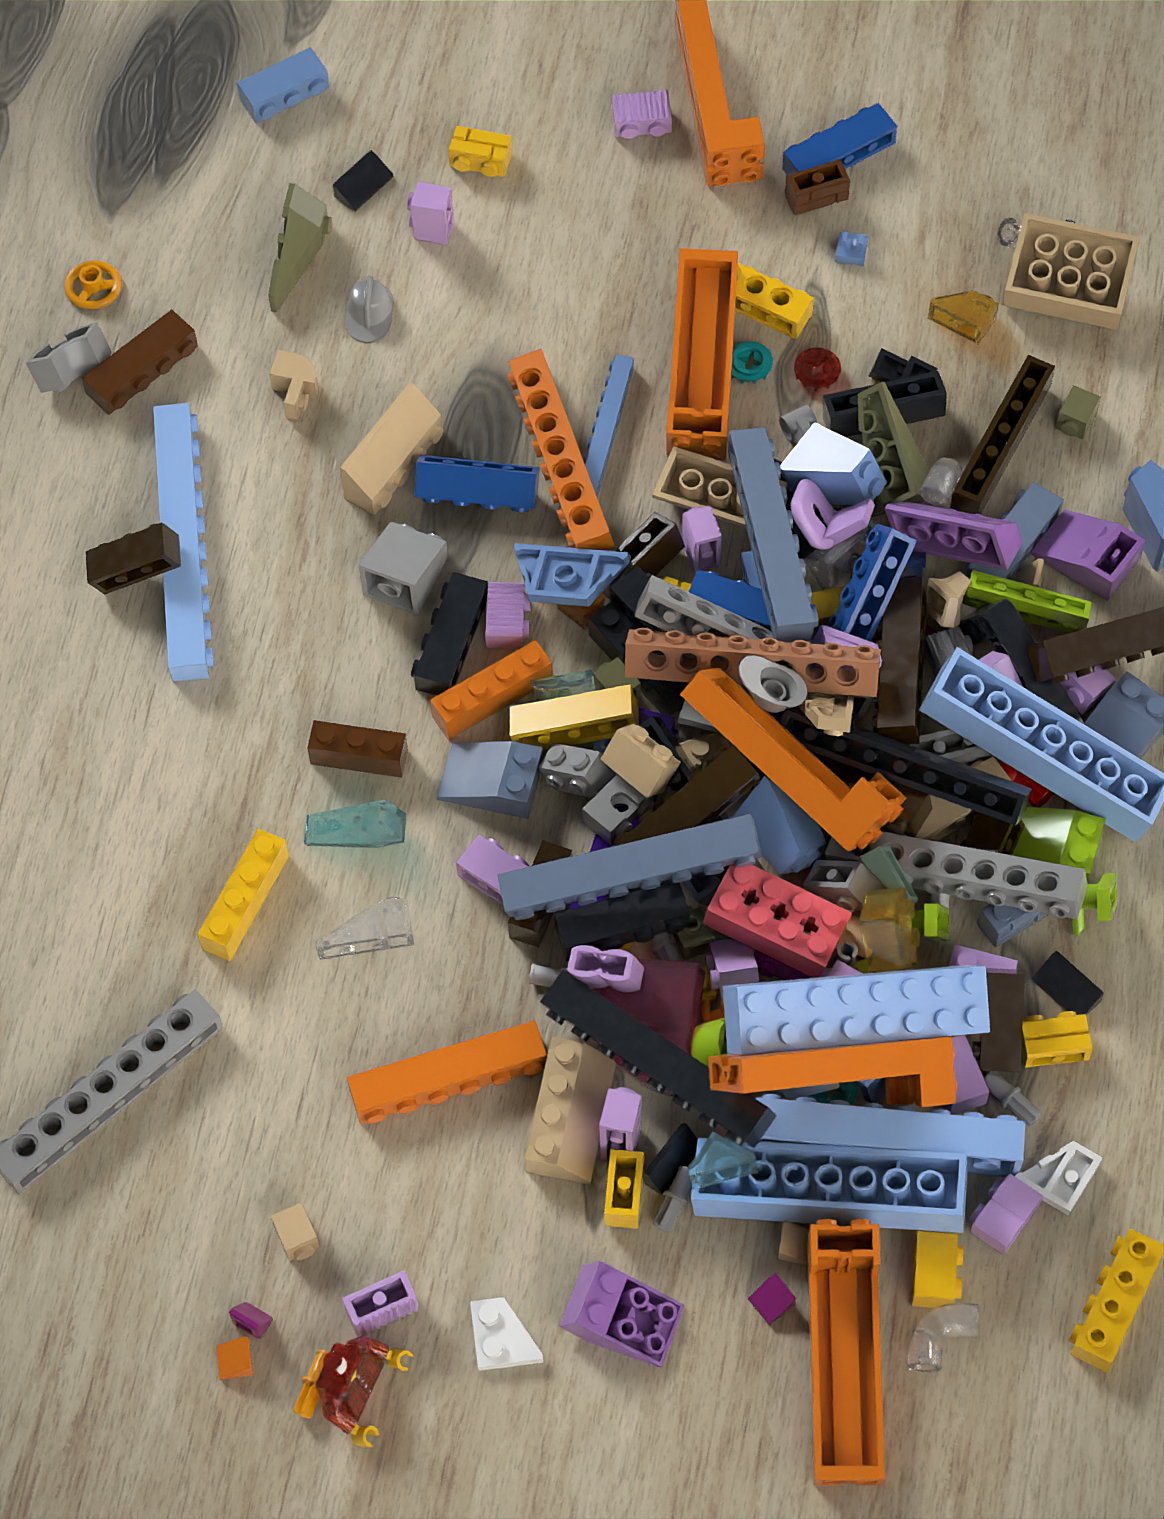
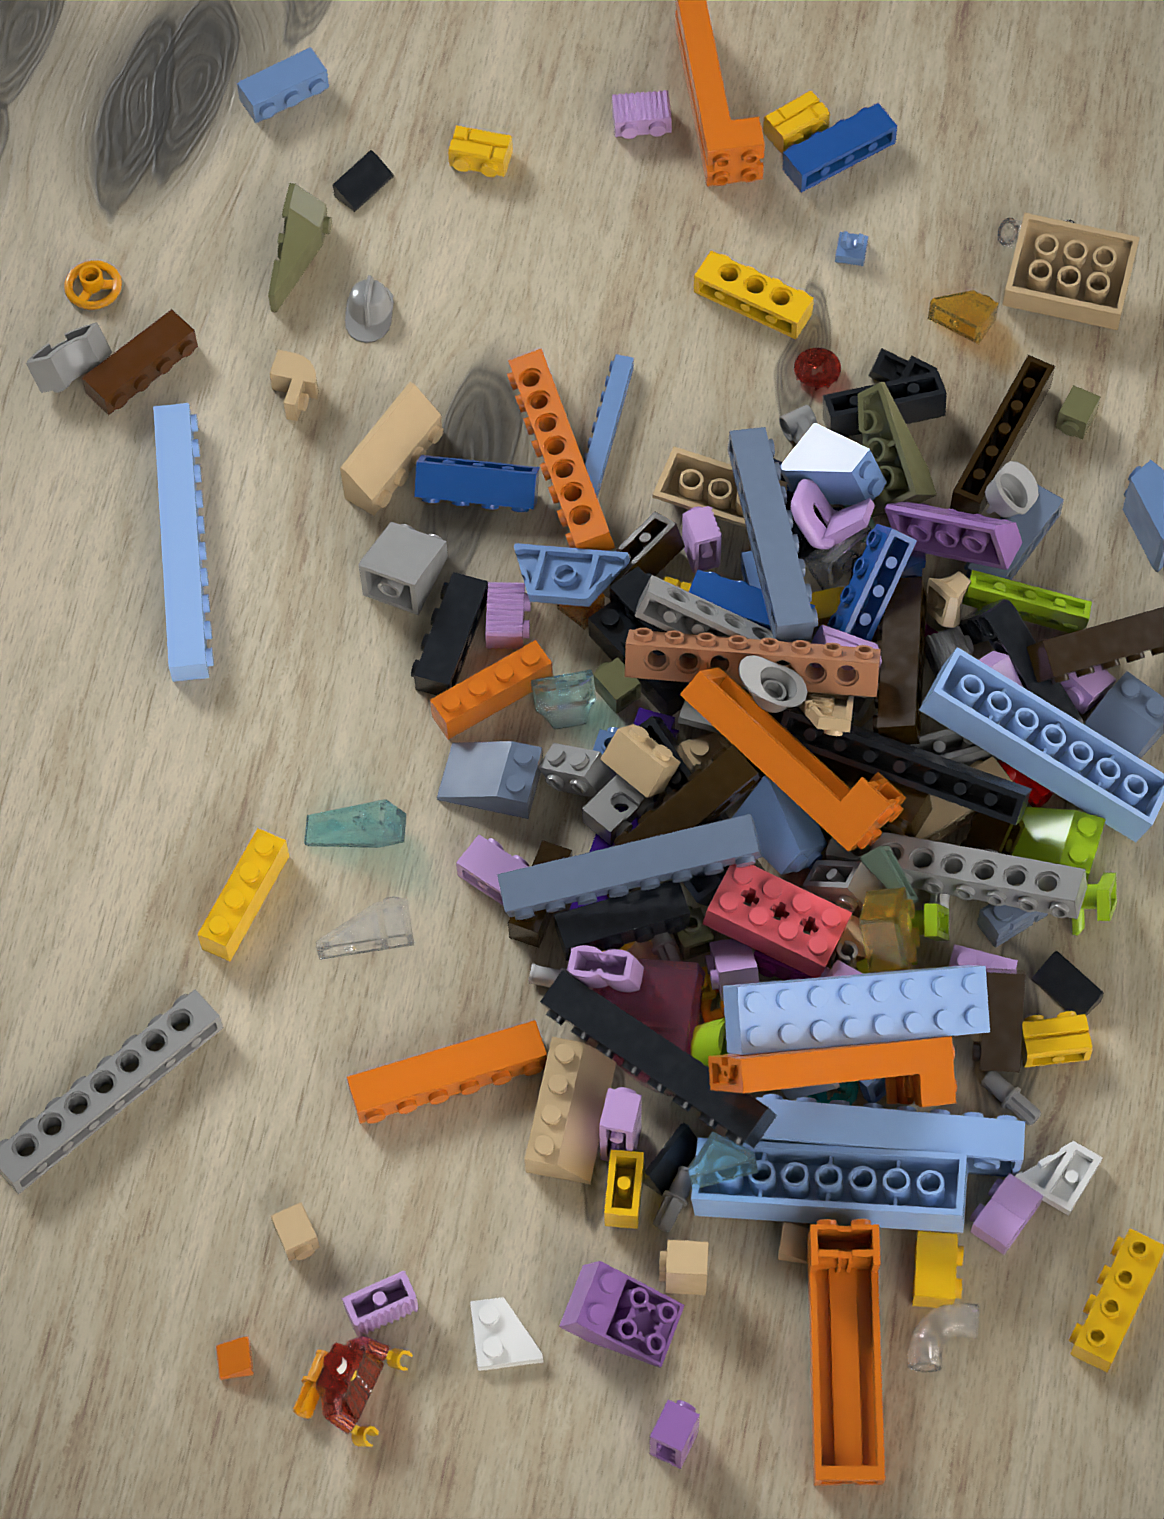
dark brown brick [86,522,181,595] -> none
magenta slope [229,1302,273,1339] -> none
reddish brown brick [307,720,408,778] -> none
lavender brick [407,182,454,245] -> none
yellow brick [509,685,639,750] -> none
orange brick [666,248,739,461] -> none
teal gear [731,341,773,384] -> none
magenta slope [748,1273,796,1325] -> none
reddish brown brick [785,159,850,216] -> none
clear cylinder [919,458,963,506] -> none
lavender brick [940,1035,989,1115] -> none
tan slope [1016,559,1045,587] -> none
medium lavender slope [1031,509,1145,601] -> none
none -> medium lavender brick [650,1399,700,1469]
none -> tan brick [659,1240,709,1295]
none -> yellow brick [763,90,830,154]
none -> light grey piece [985,461,1038,518]

